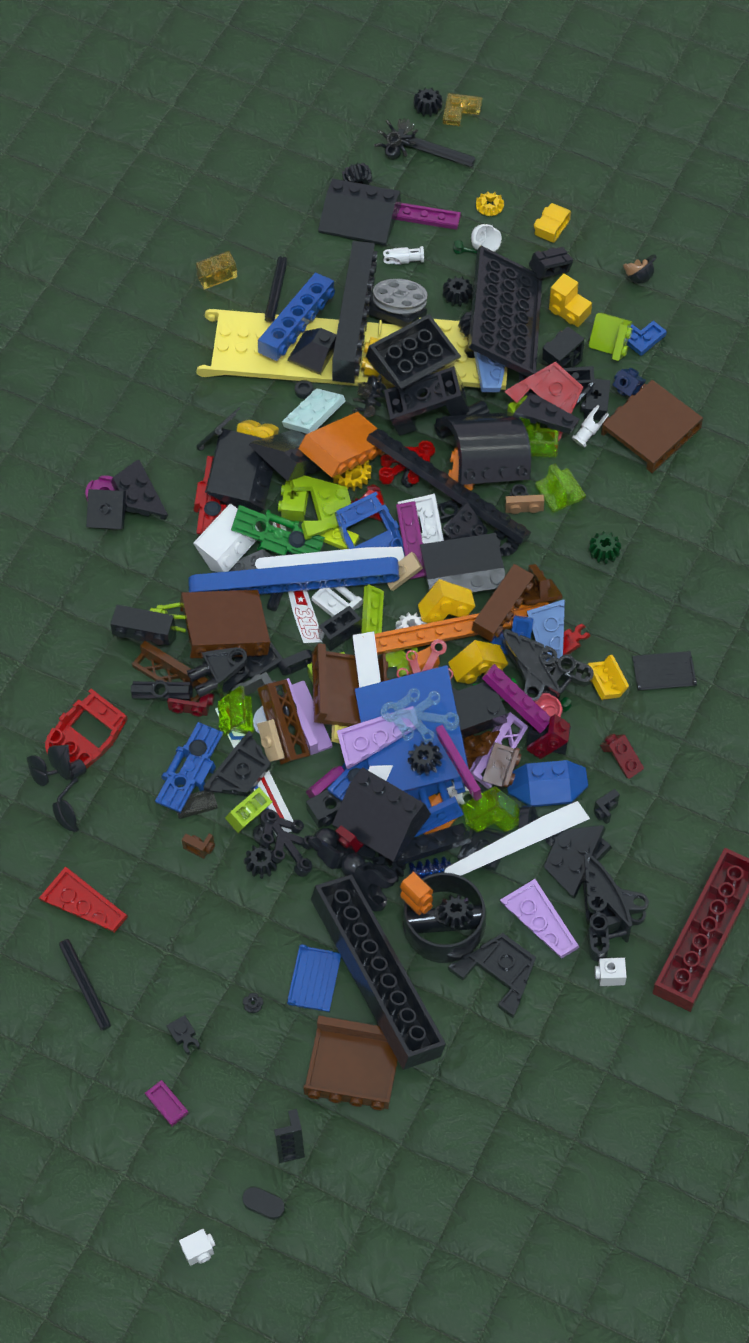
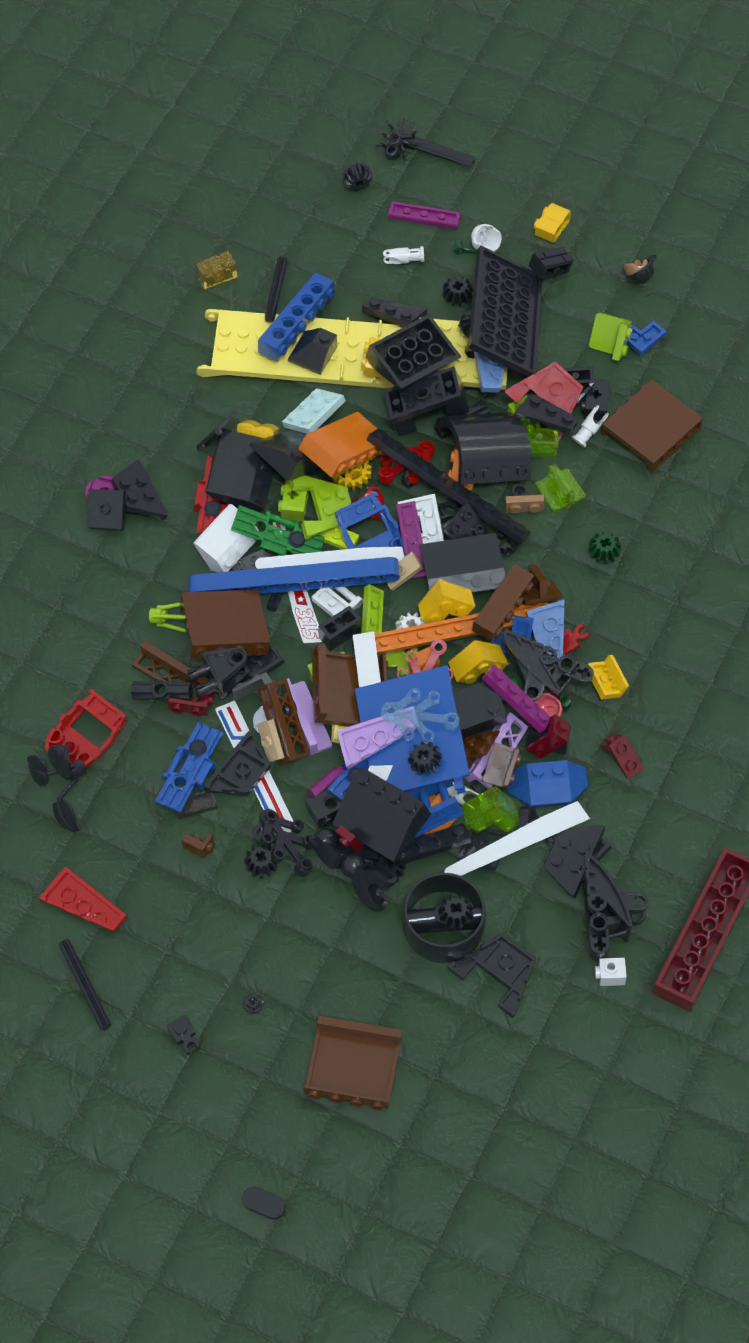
black slope [110,605,176,645] -> none
magenta tile [145,1080,189,1127] -> none
white brick [179,1229,215,1266] -> none
clear neon green bracket [218,686,254,737] -> none
lime brick [225,787,272,833] -> none
black fence [274,1109,305,1163] -> none
black beam [278,649,312,675] -> none
blue piece [287,944,341,1012] -> none
black tile [295,380,313,399] -> none
black brick [311,874,446,1070] -> none
black slope [318,178,401,245] -> none
black brick [332,241,378,383] -> none
animal [352,375,386,418] -> none
light grey wedge [373,279,427,314] -> none
orange brick [400,872,433,915] -> none
clear blue piece [409,856,451,879] -> none
black gear [413,87,443,117] -> none
magenta tile [436,725,482,801] -> none
clear yellow plate [443,93,482,126] -> none
yellow gear [476,191,504,216] -> none
lavender wing [500,879,579,959] -> none
black brick [542,327,585,368] -> none
yellow brick [549,274,592,327] -> none
black bracket [594,789,620,824] -> none
dark blue brick [613,368,646,397] -> none
black piece [632,651,697,691] -> none

